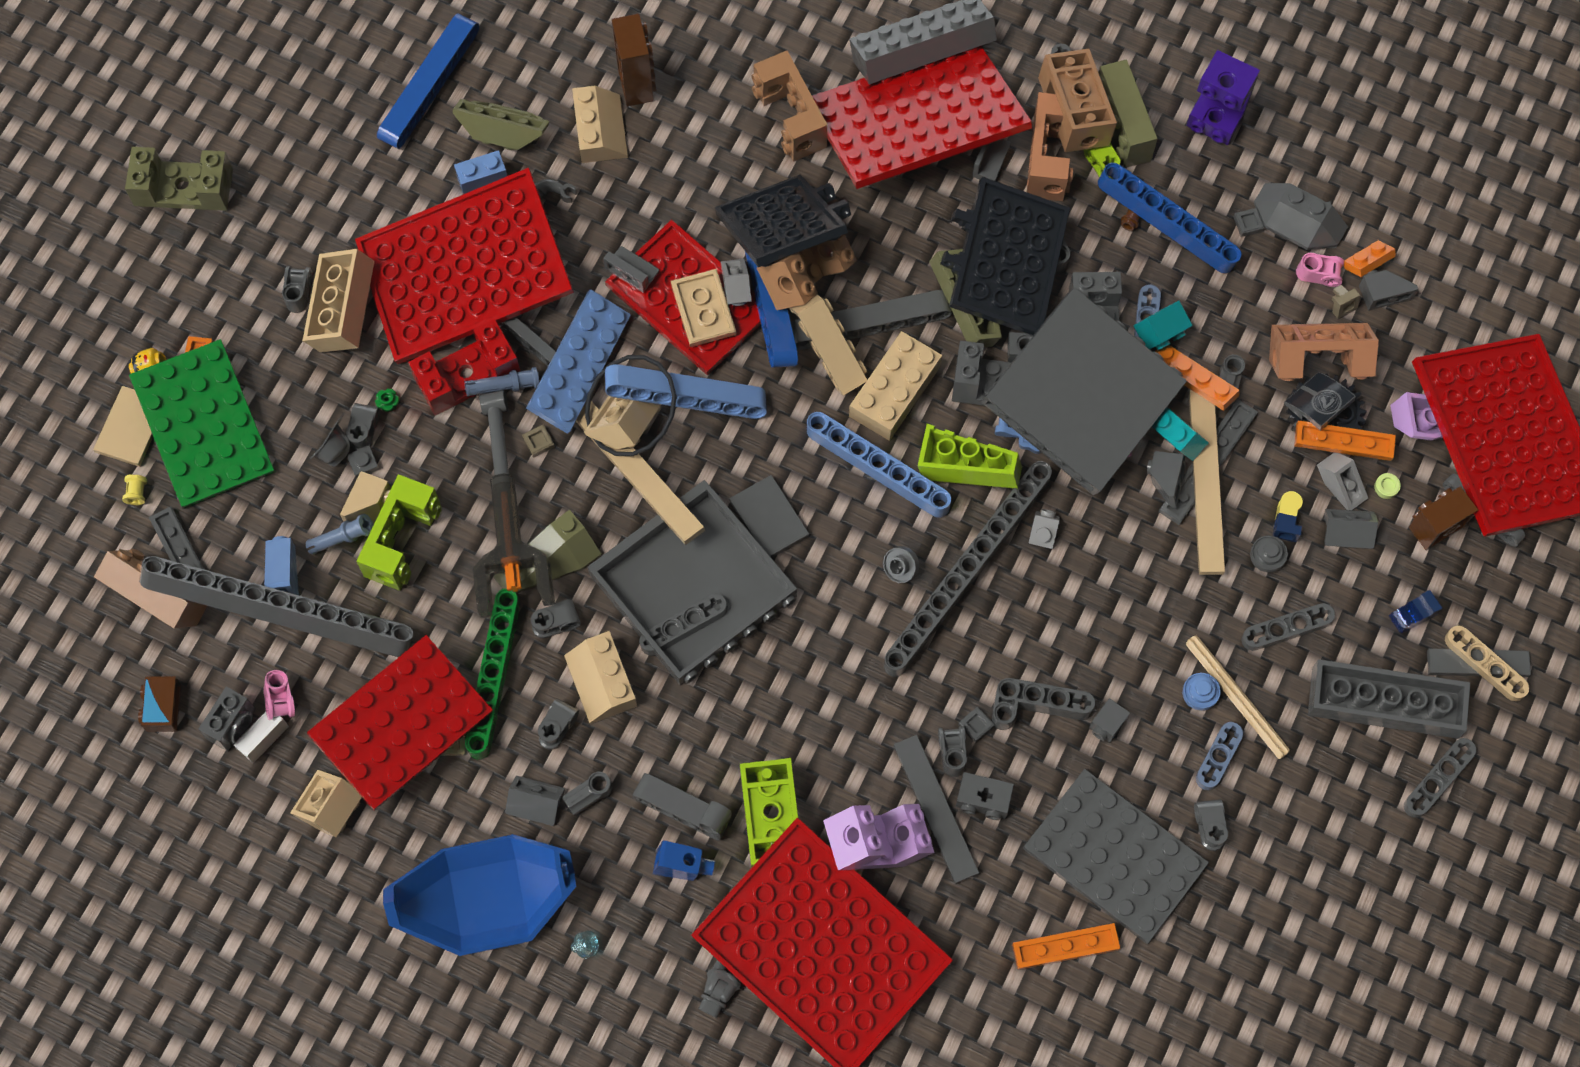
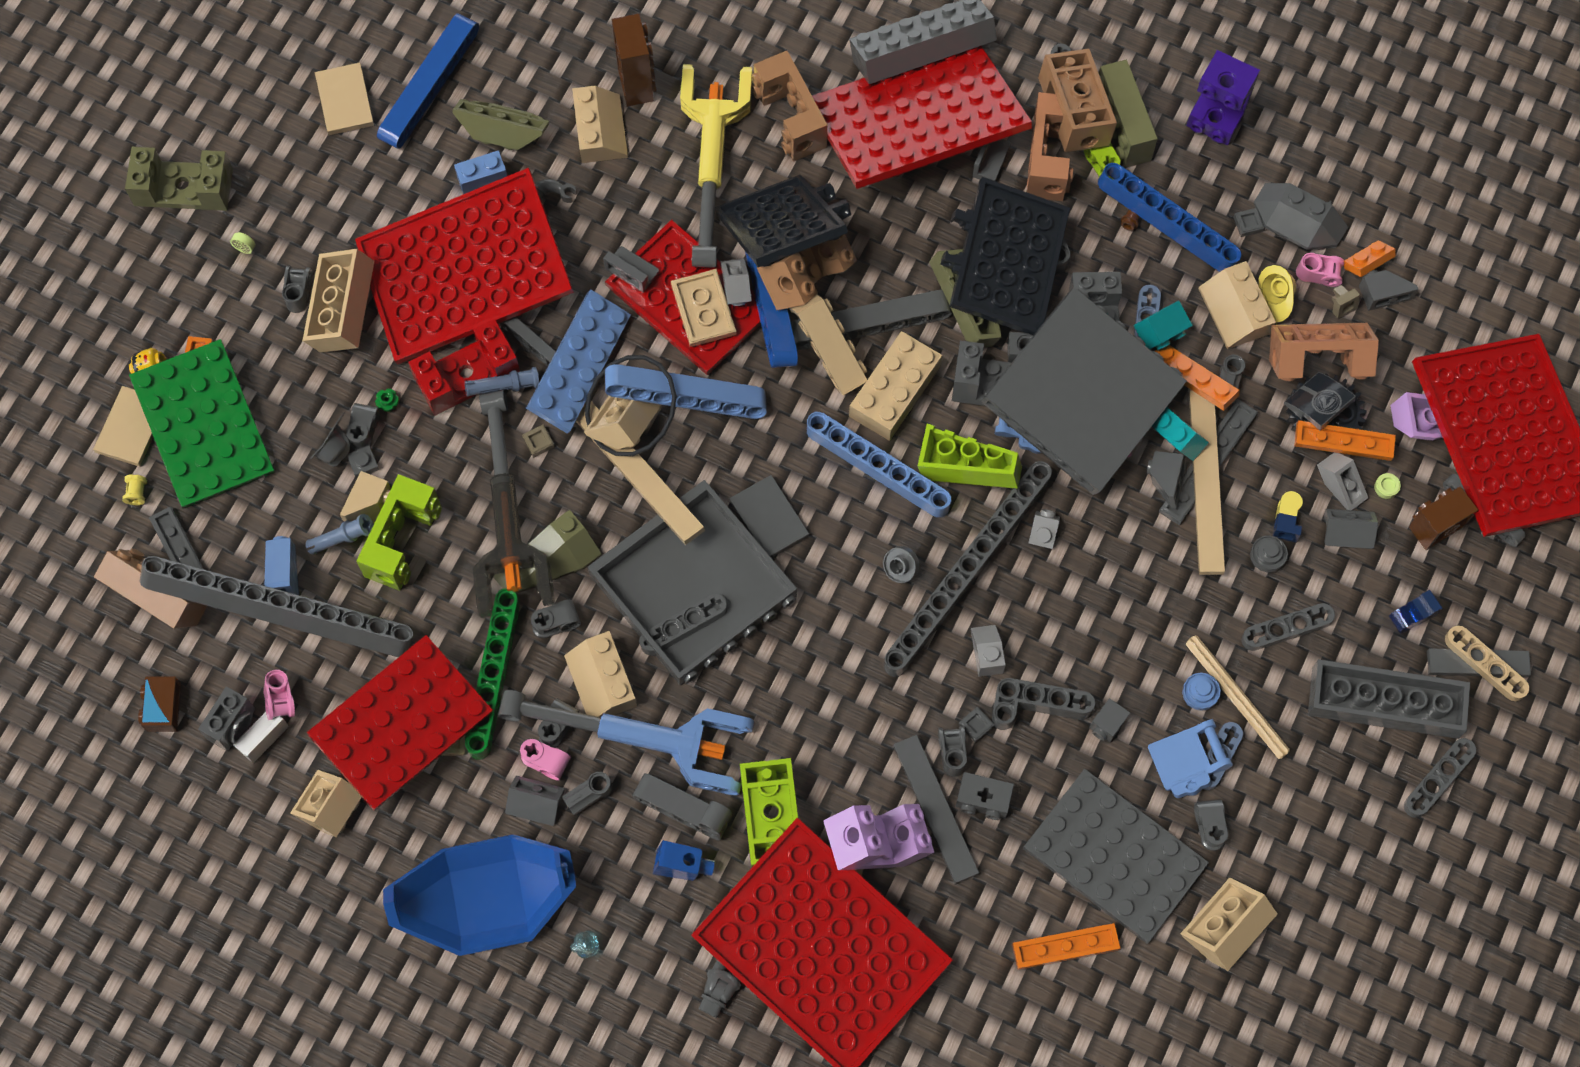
none -> yellowish green tile [230,232,256,254]
none -> tan tile [315,63,374,135]
none -> medium blue piece [498,690,754,795]
none -> bright pink piece [520,739,571,780]
none -> light yellow piece [680,64,752,268]
none -> light grey slope [970,625,1005,677]
none -> medium blue piece [1148,719,1233,798]
none -> tan slope [1180,878,1277,971]
none -> tan slope [1198,261,1276,349]
none -> light yellow piece [1258,265,1296,323]

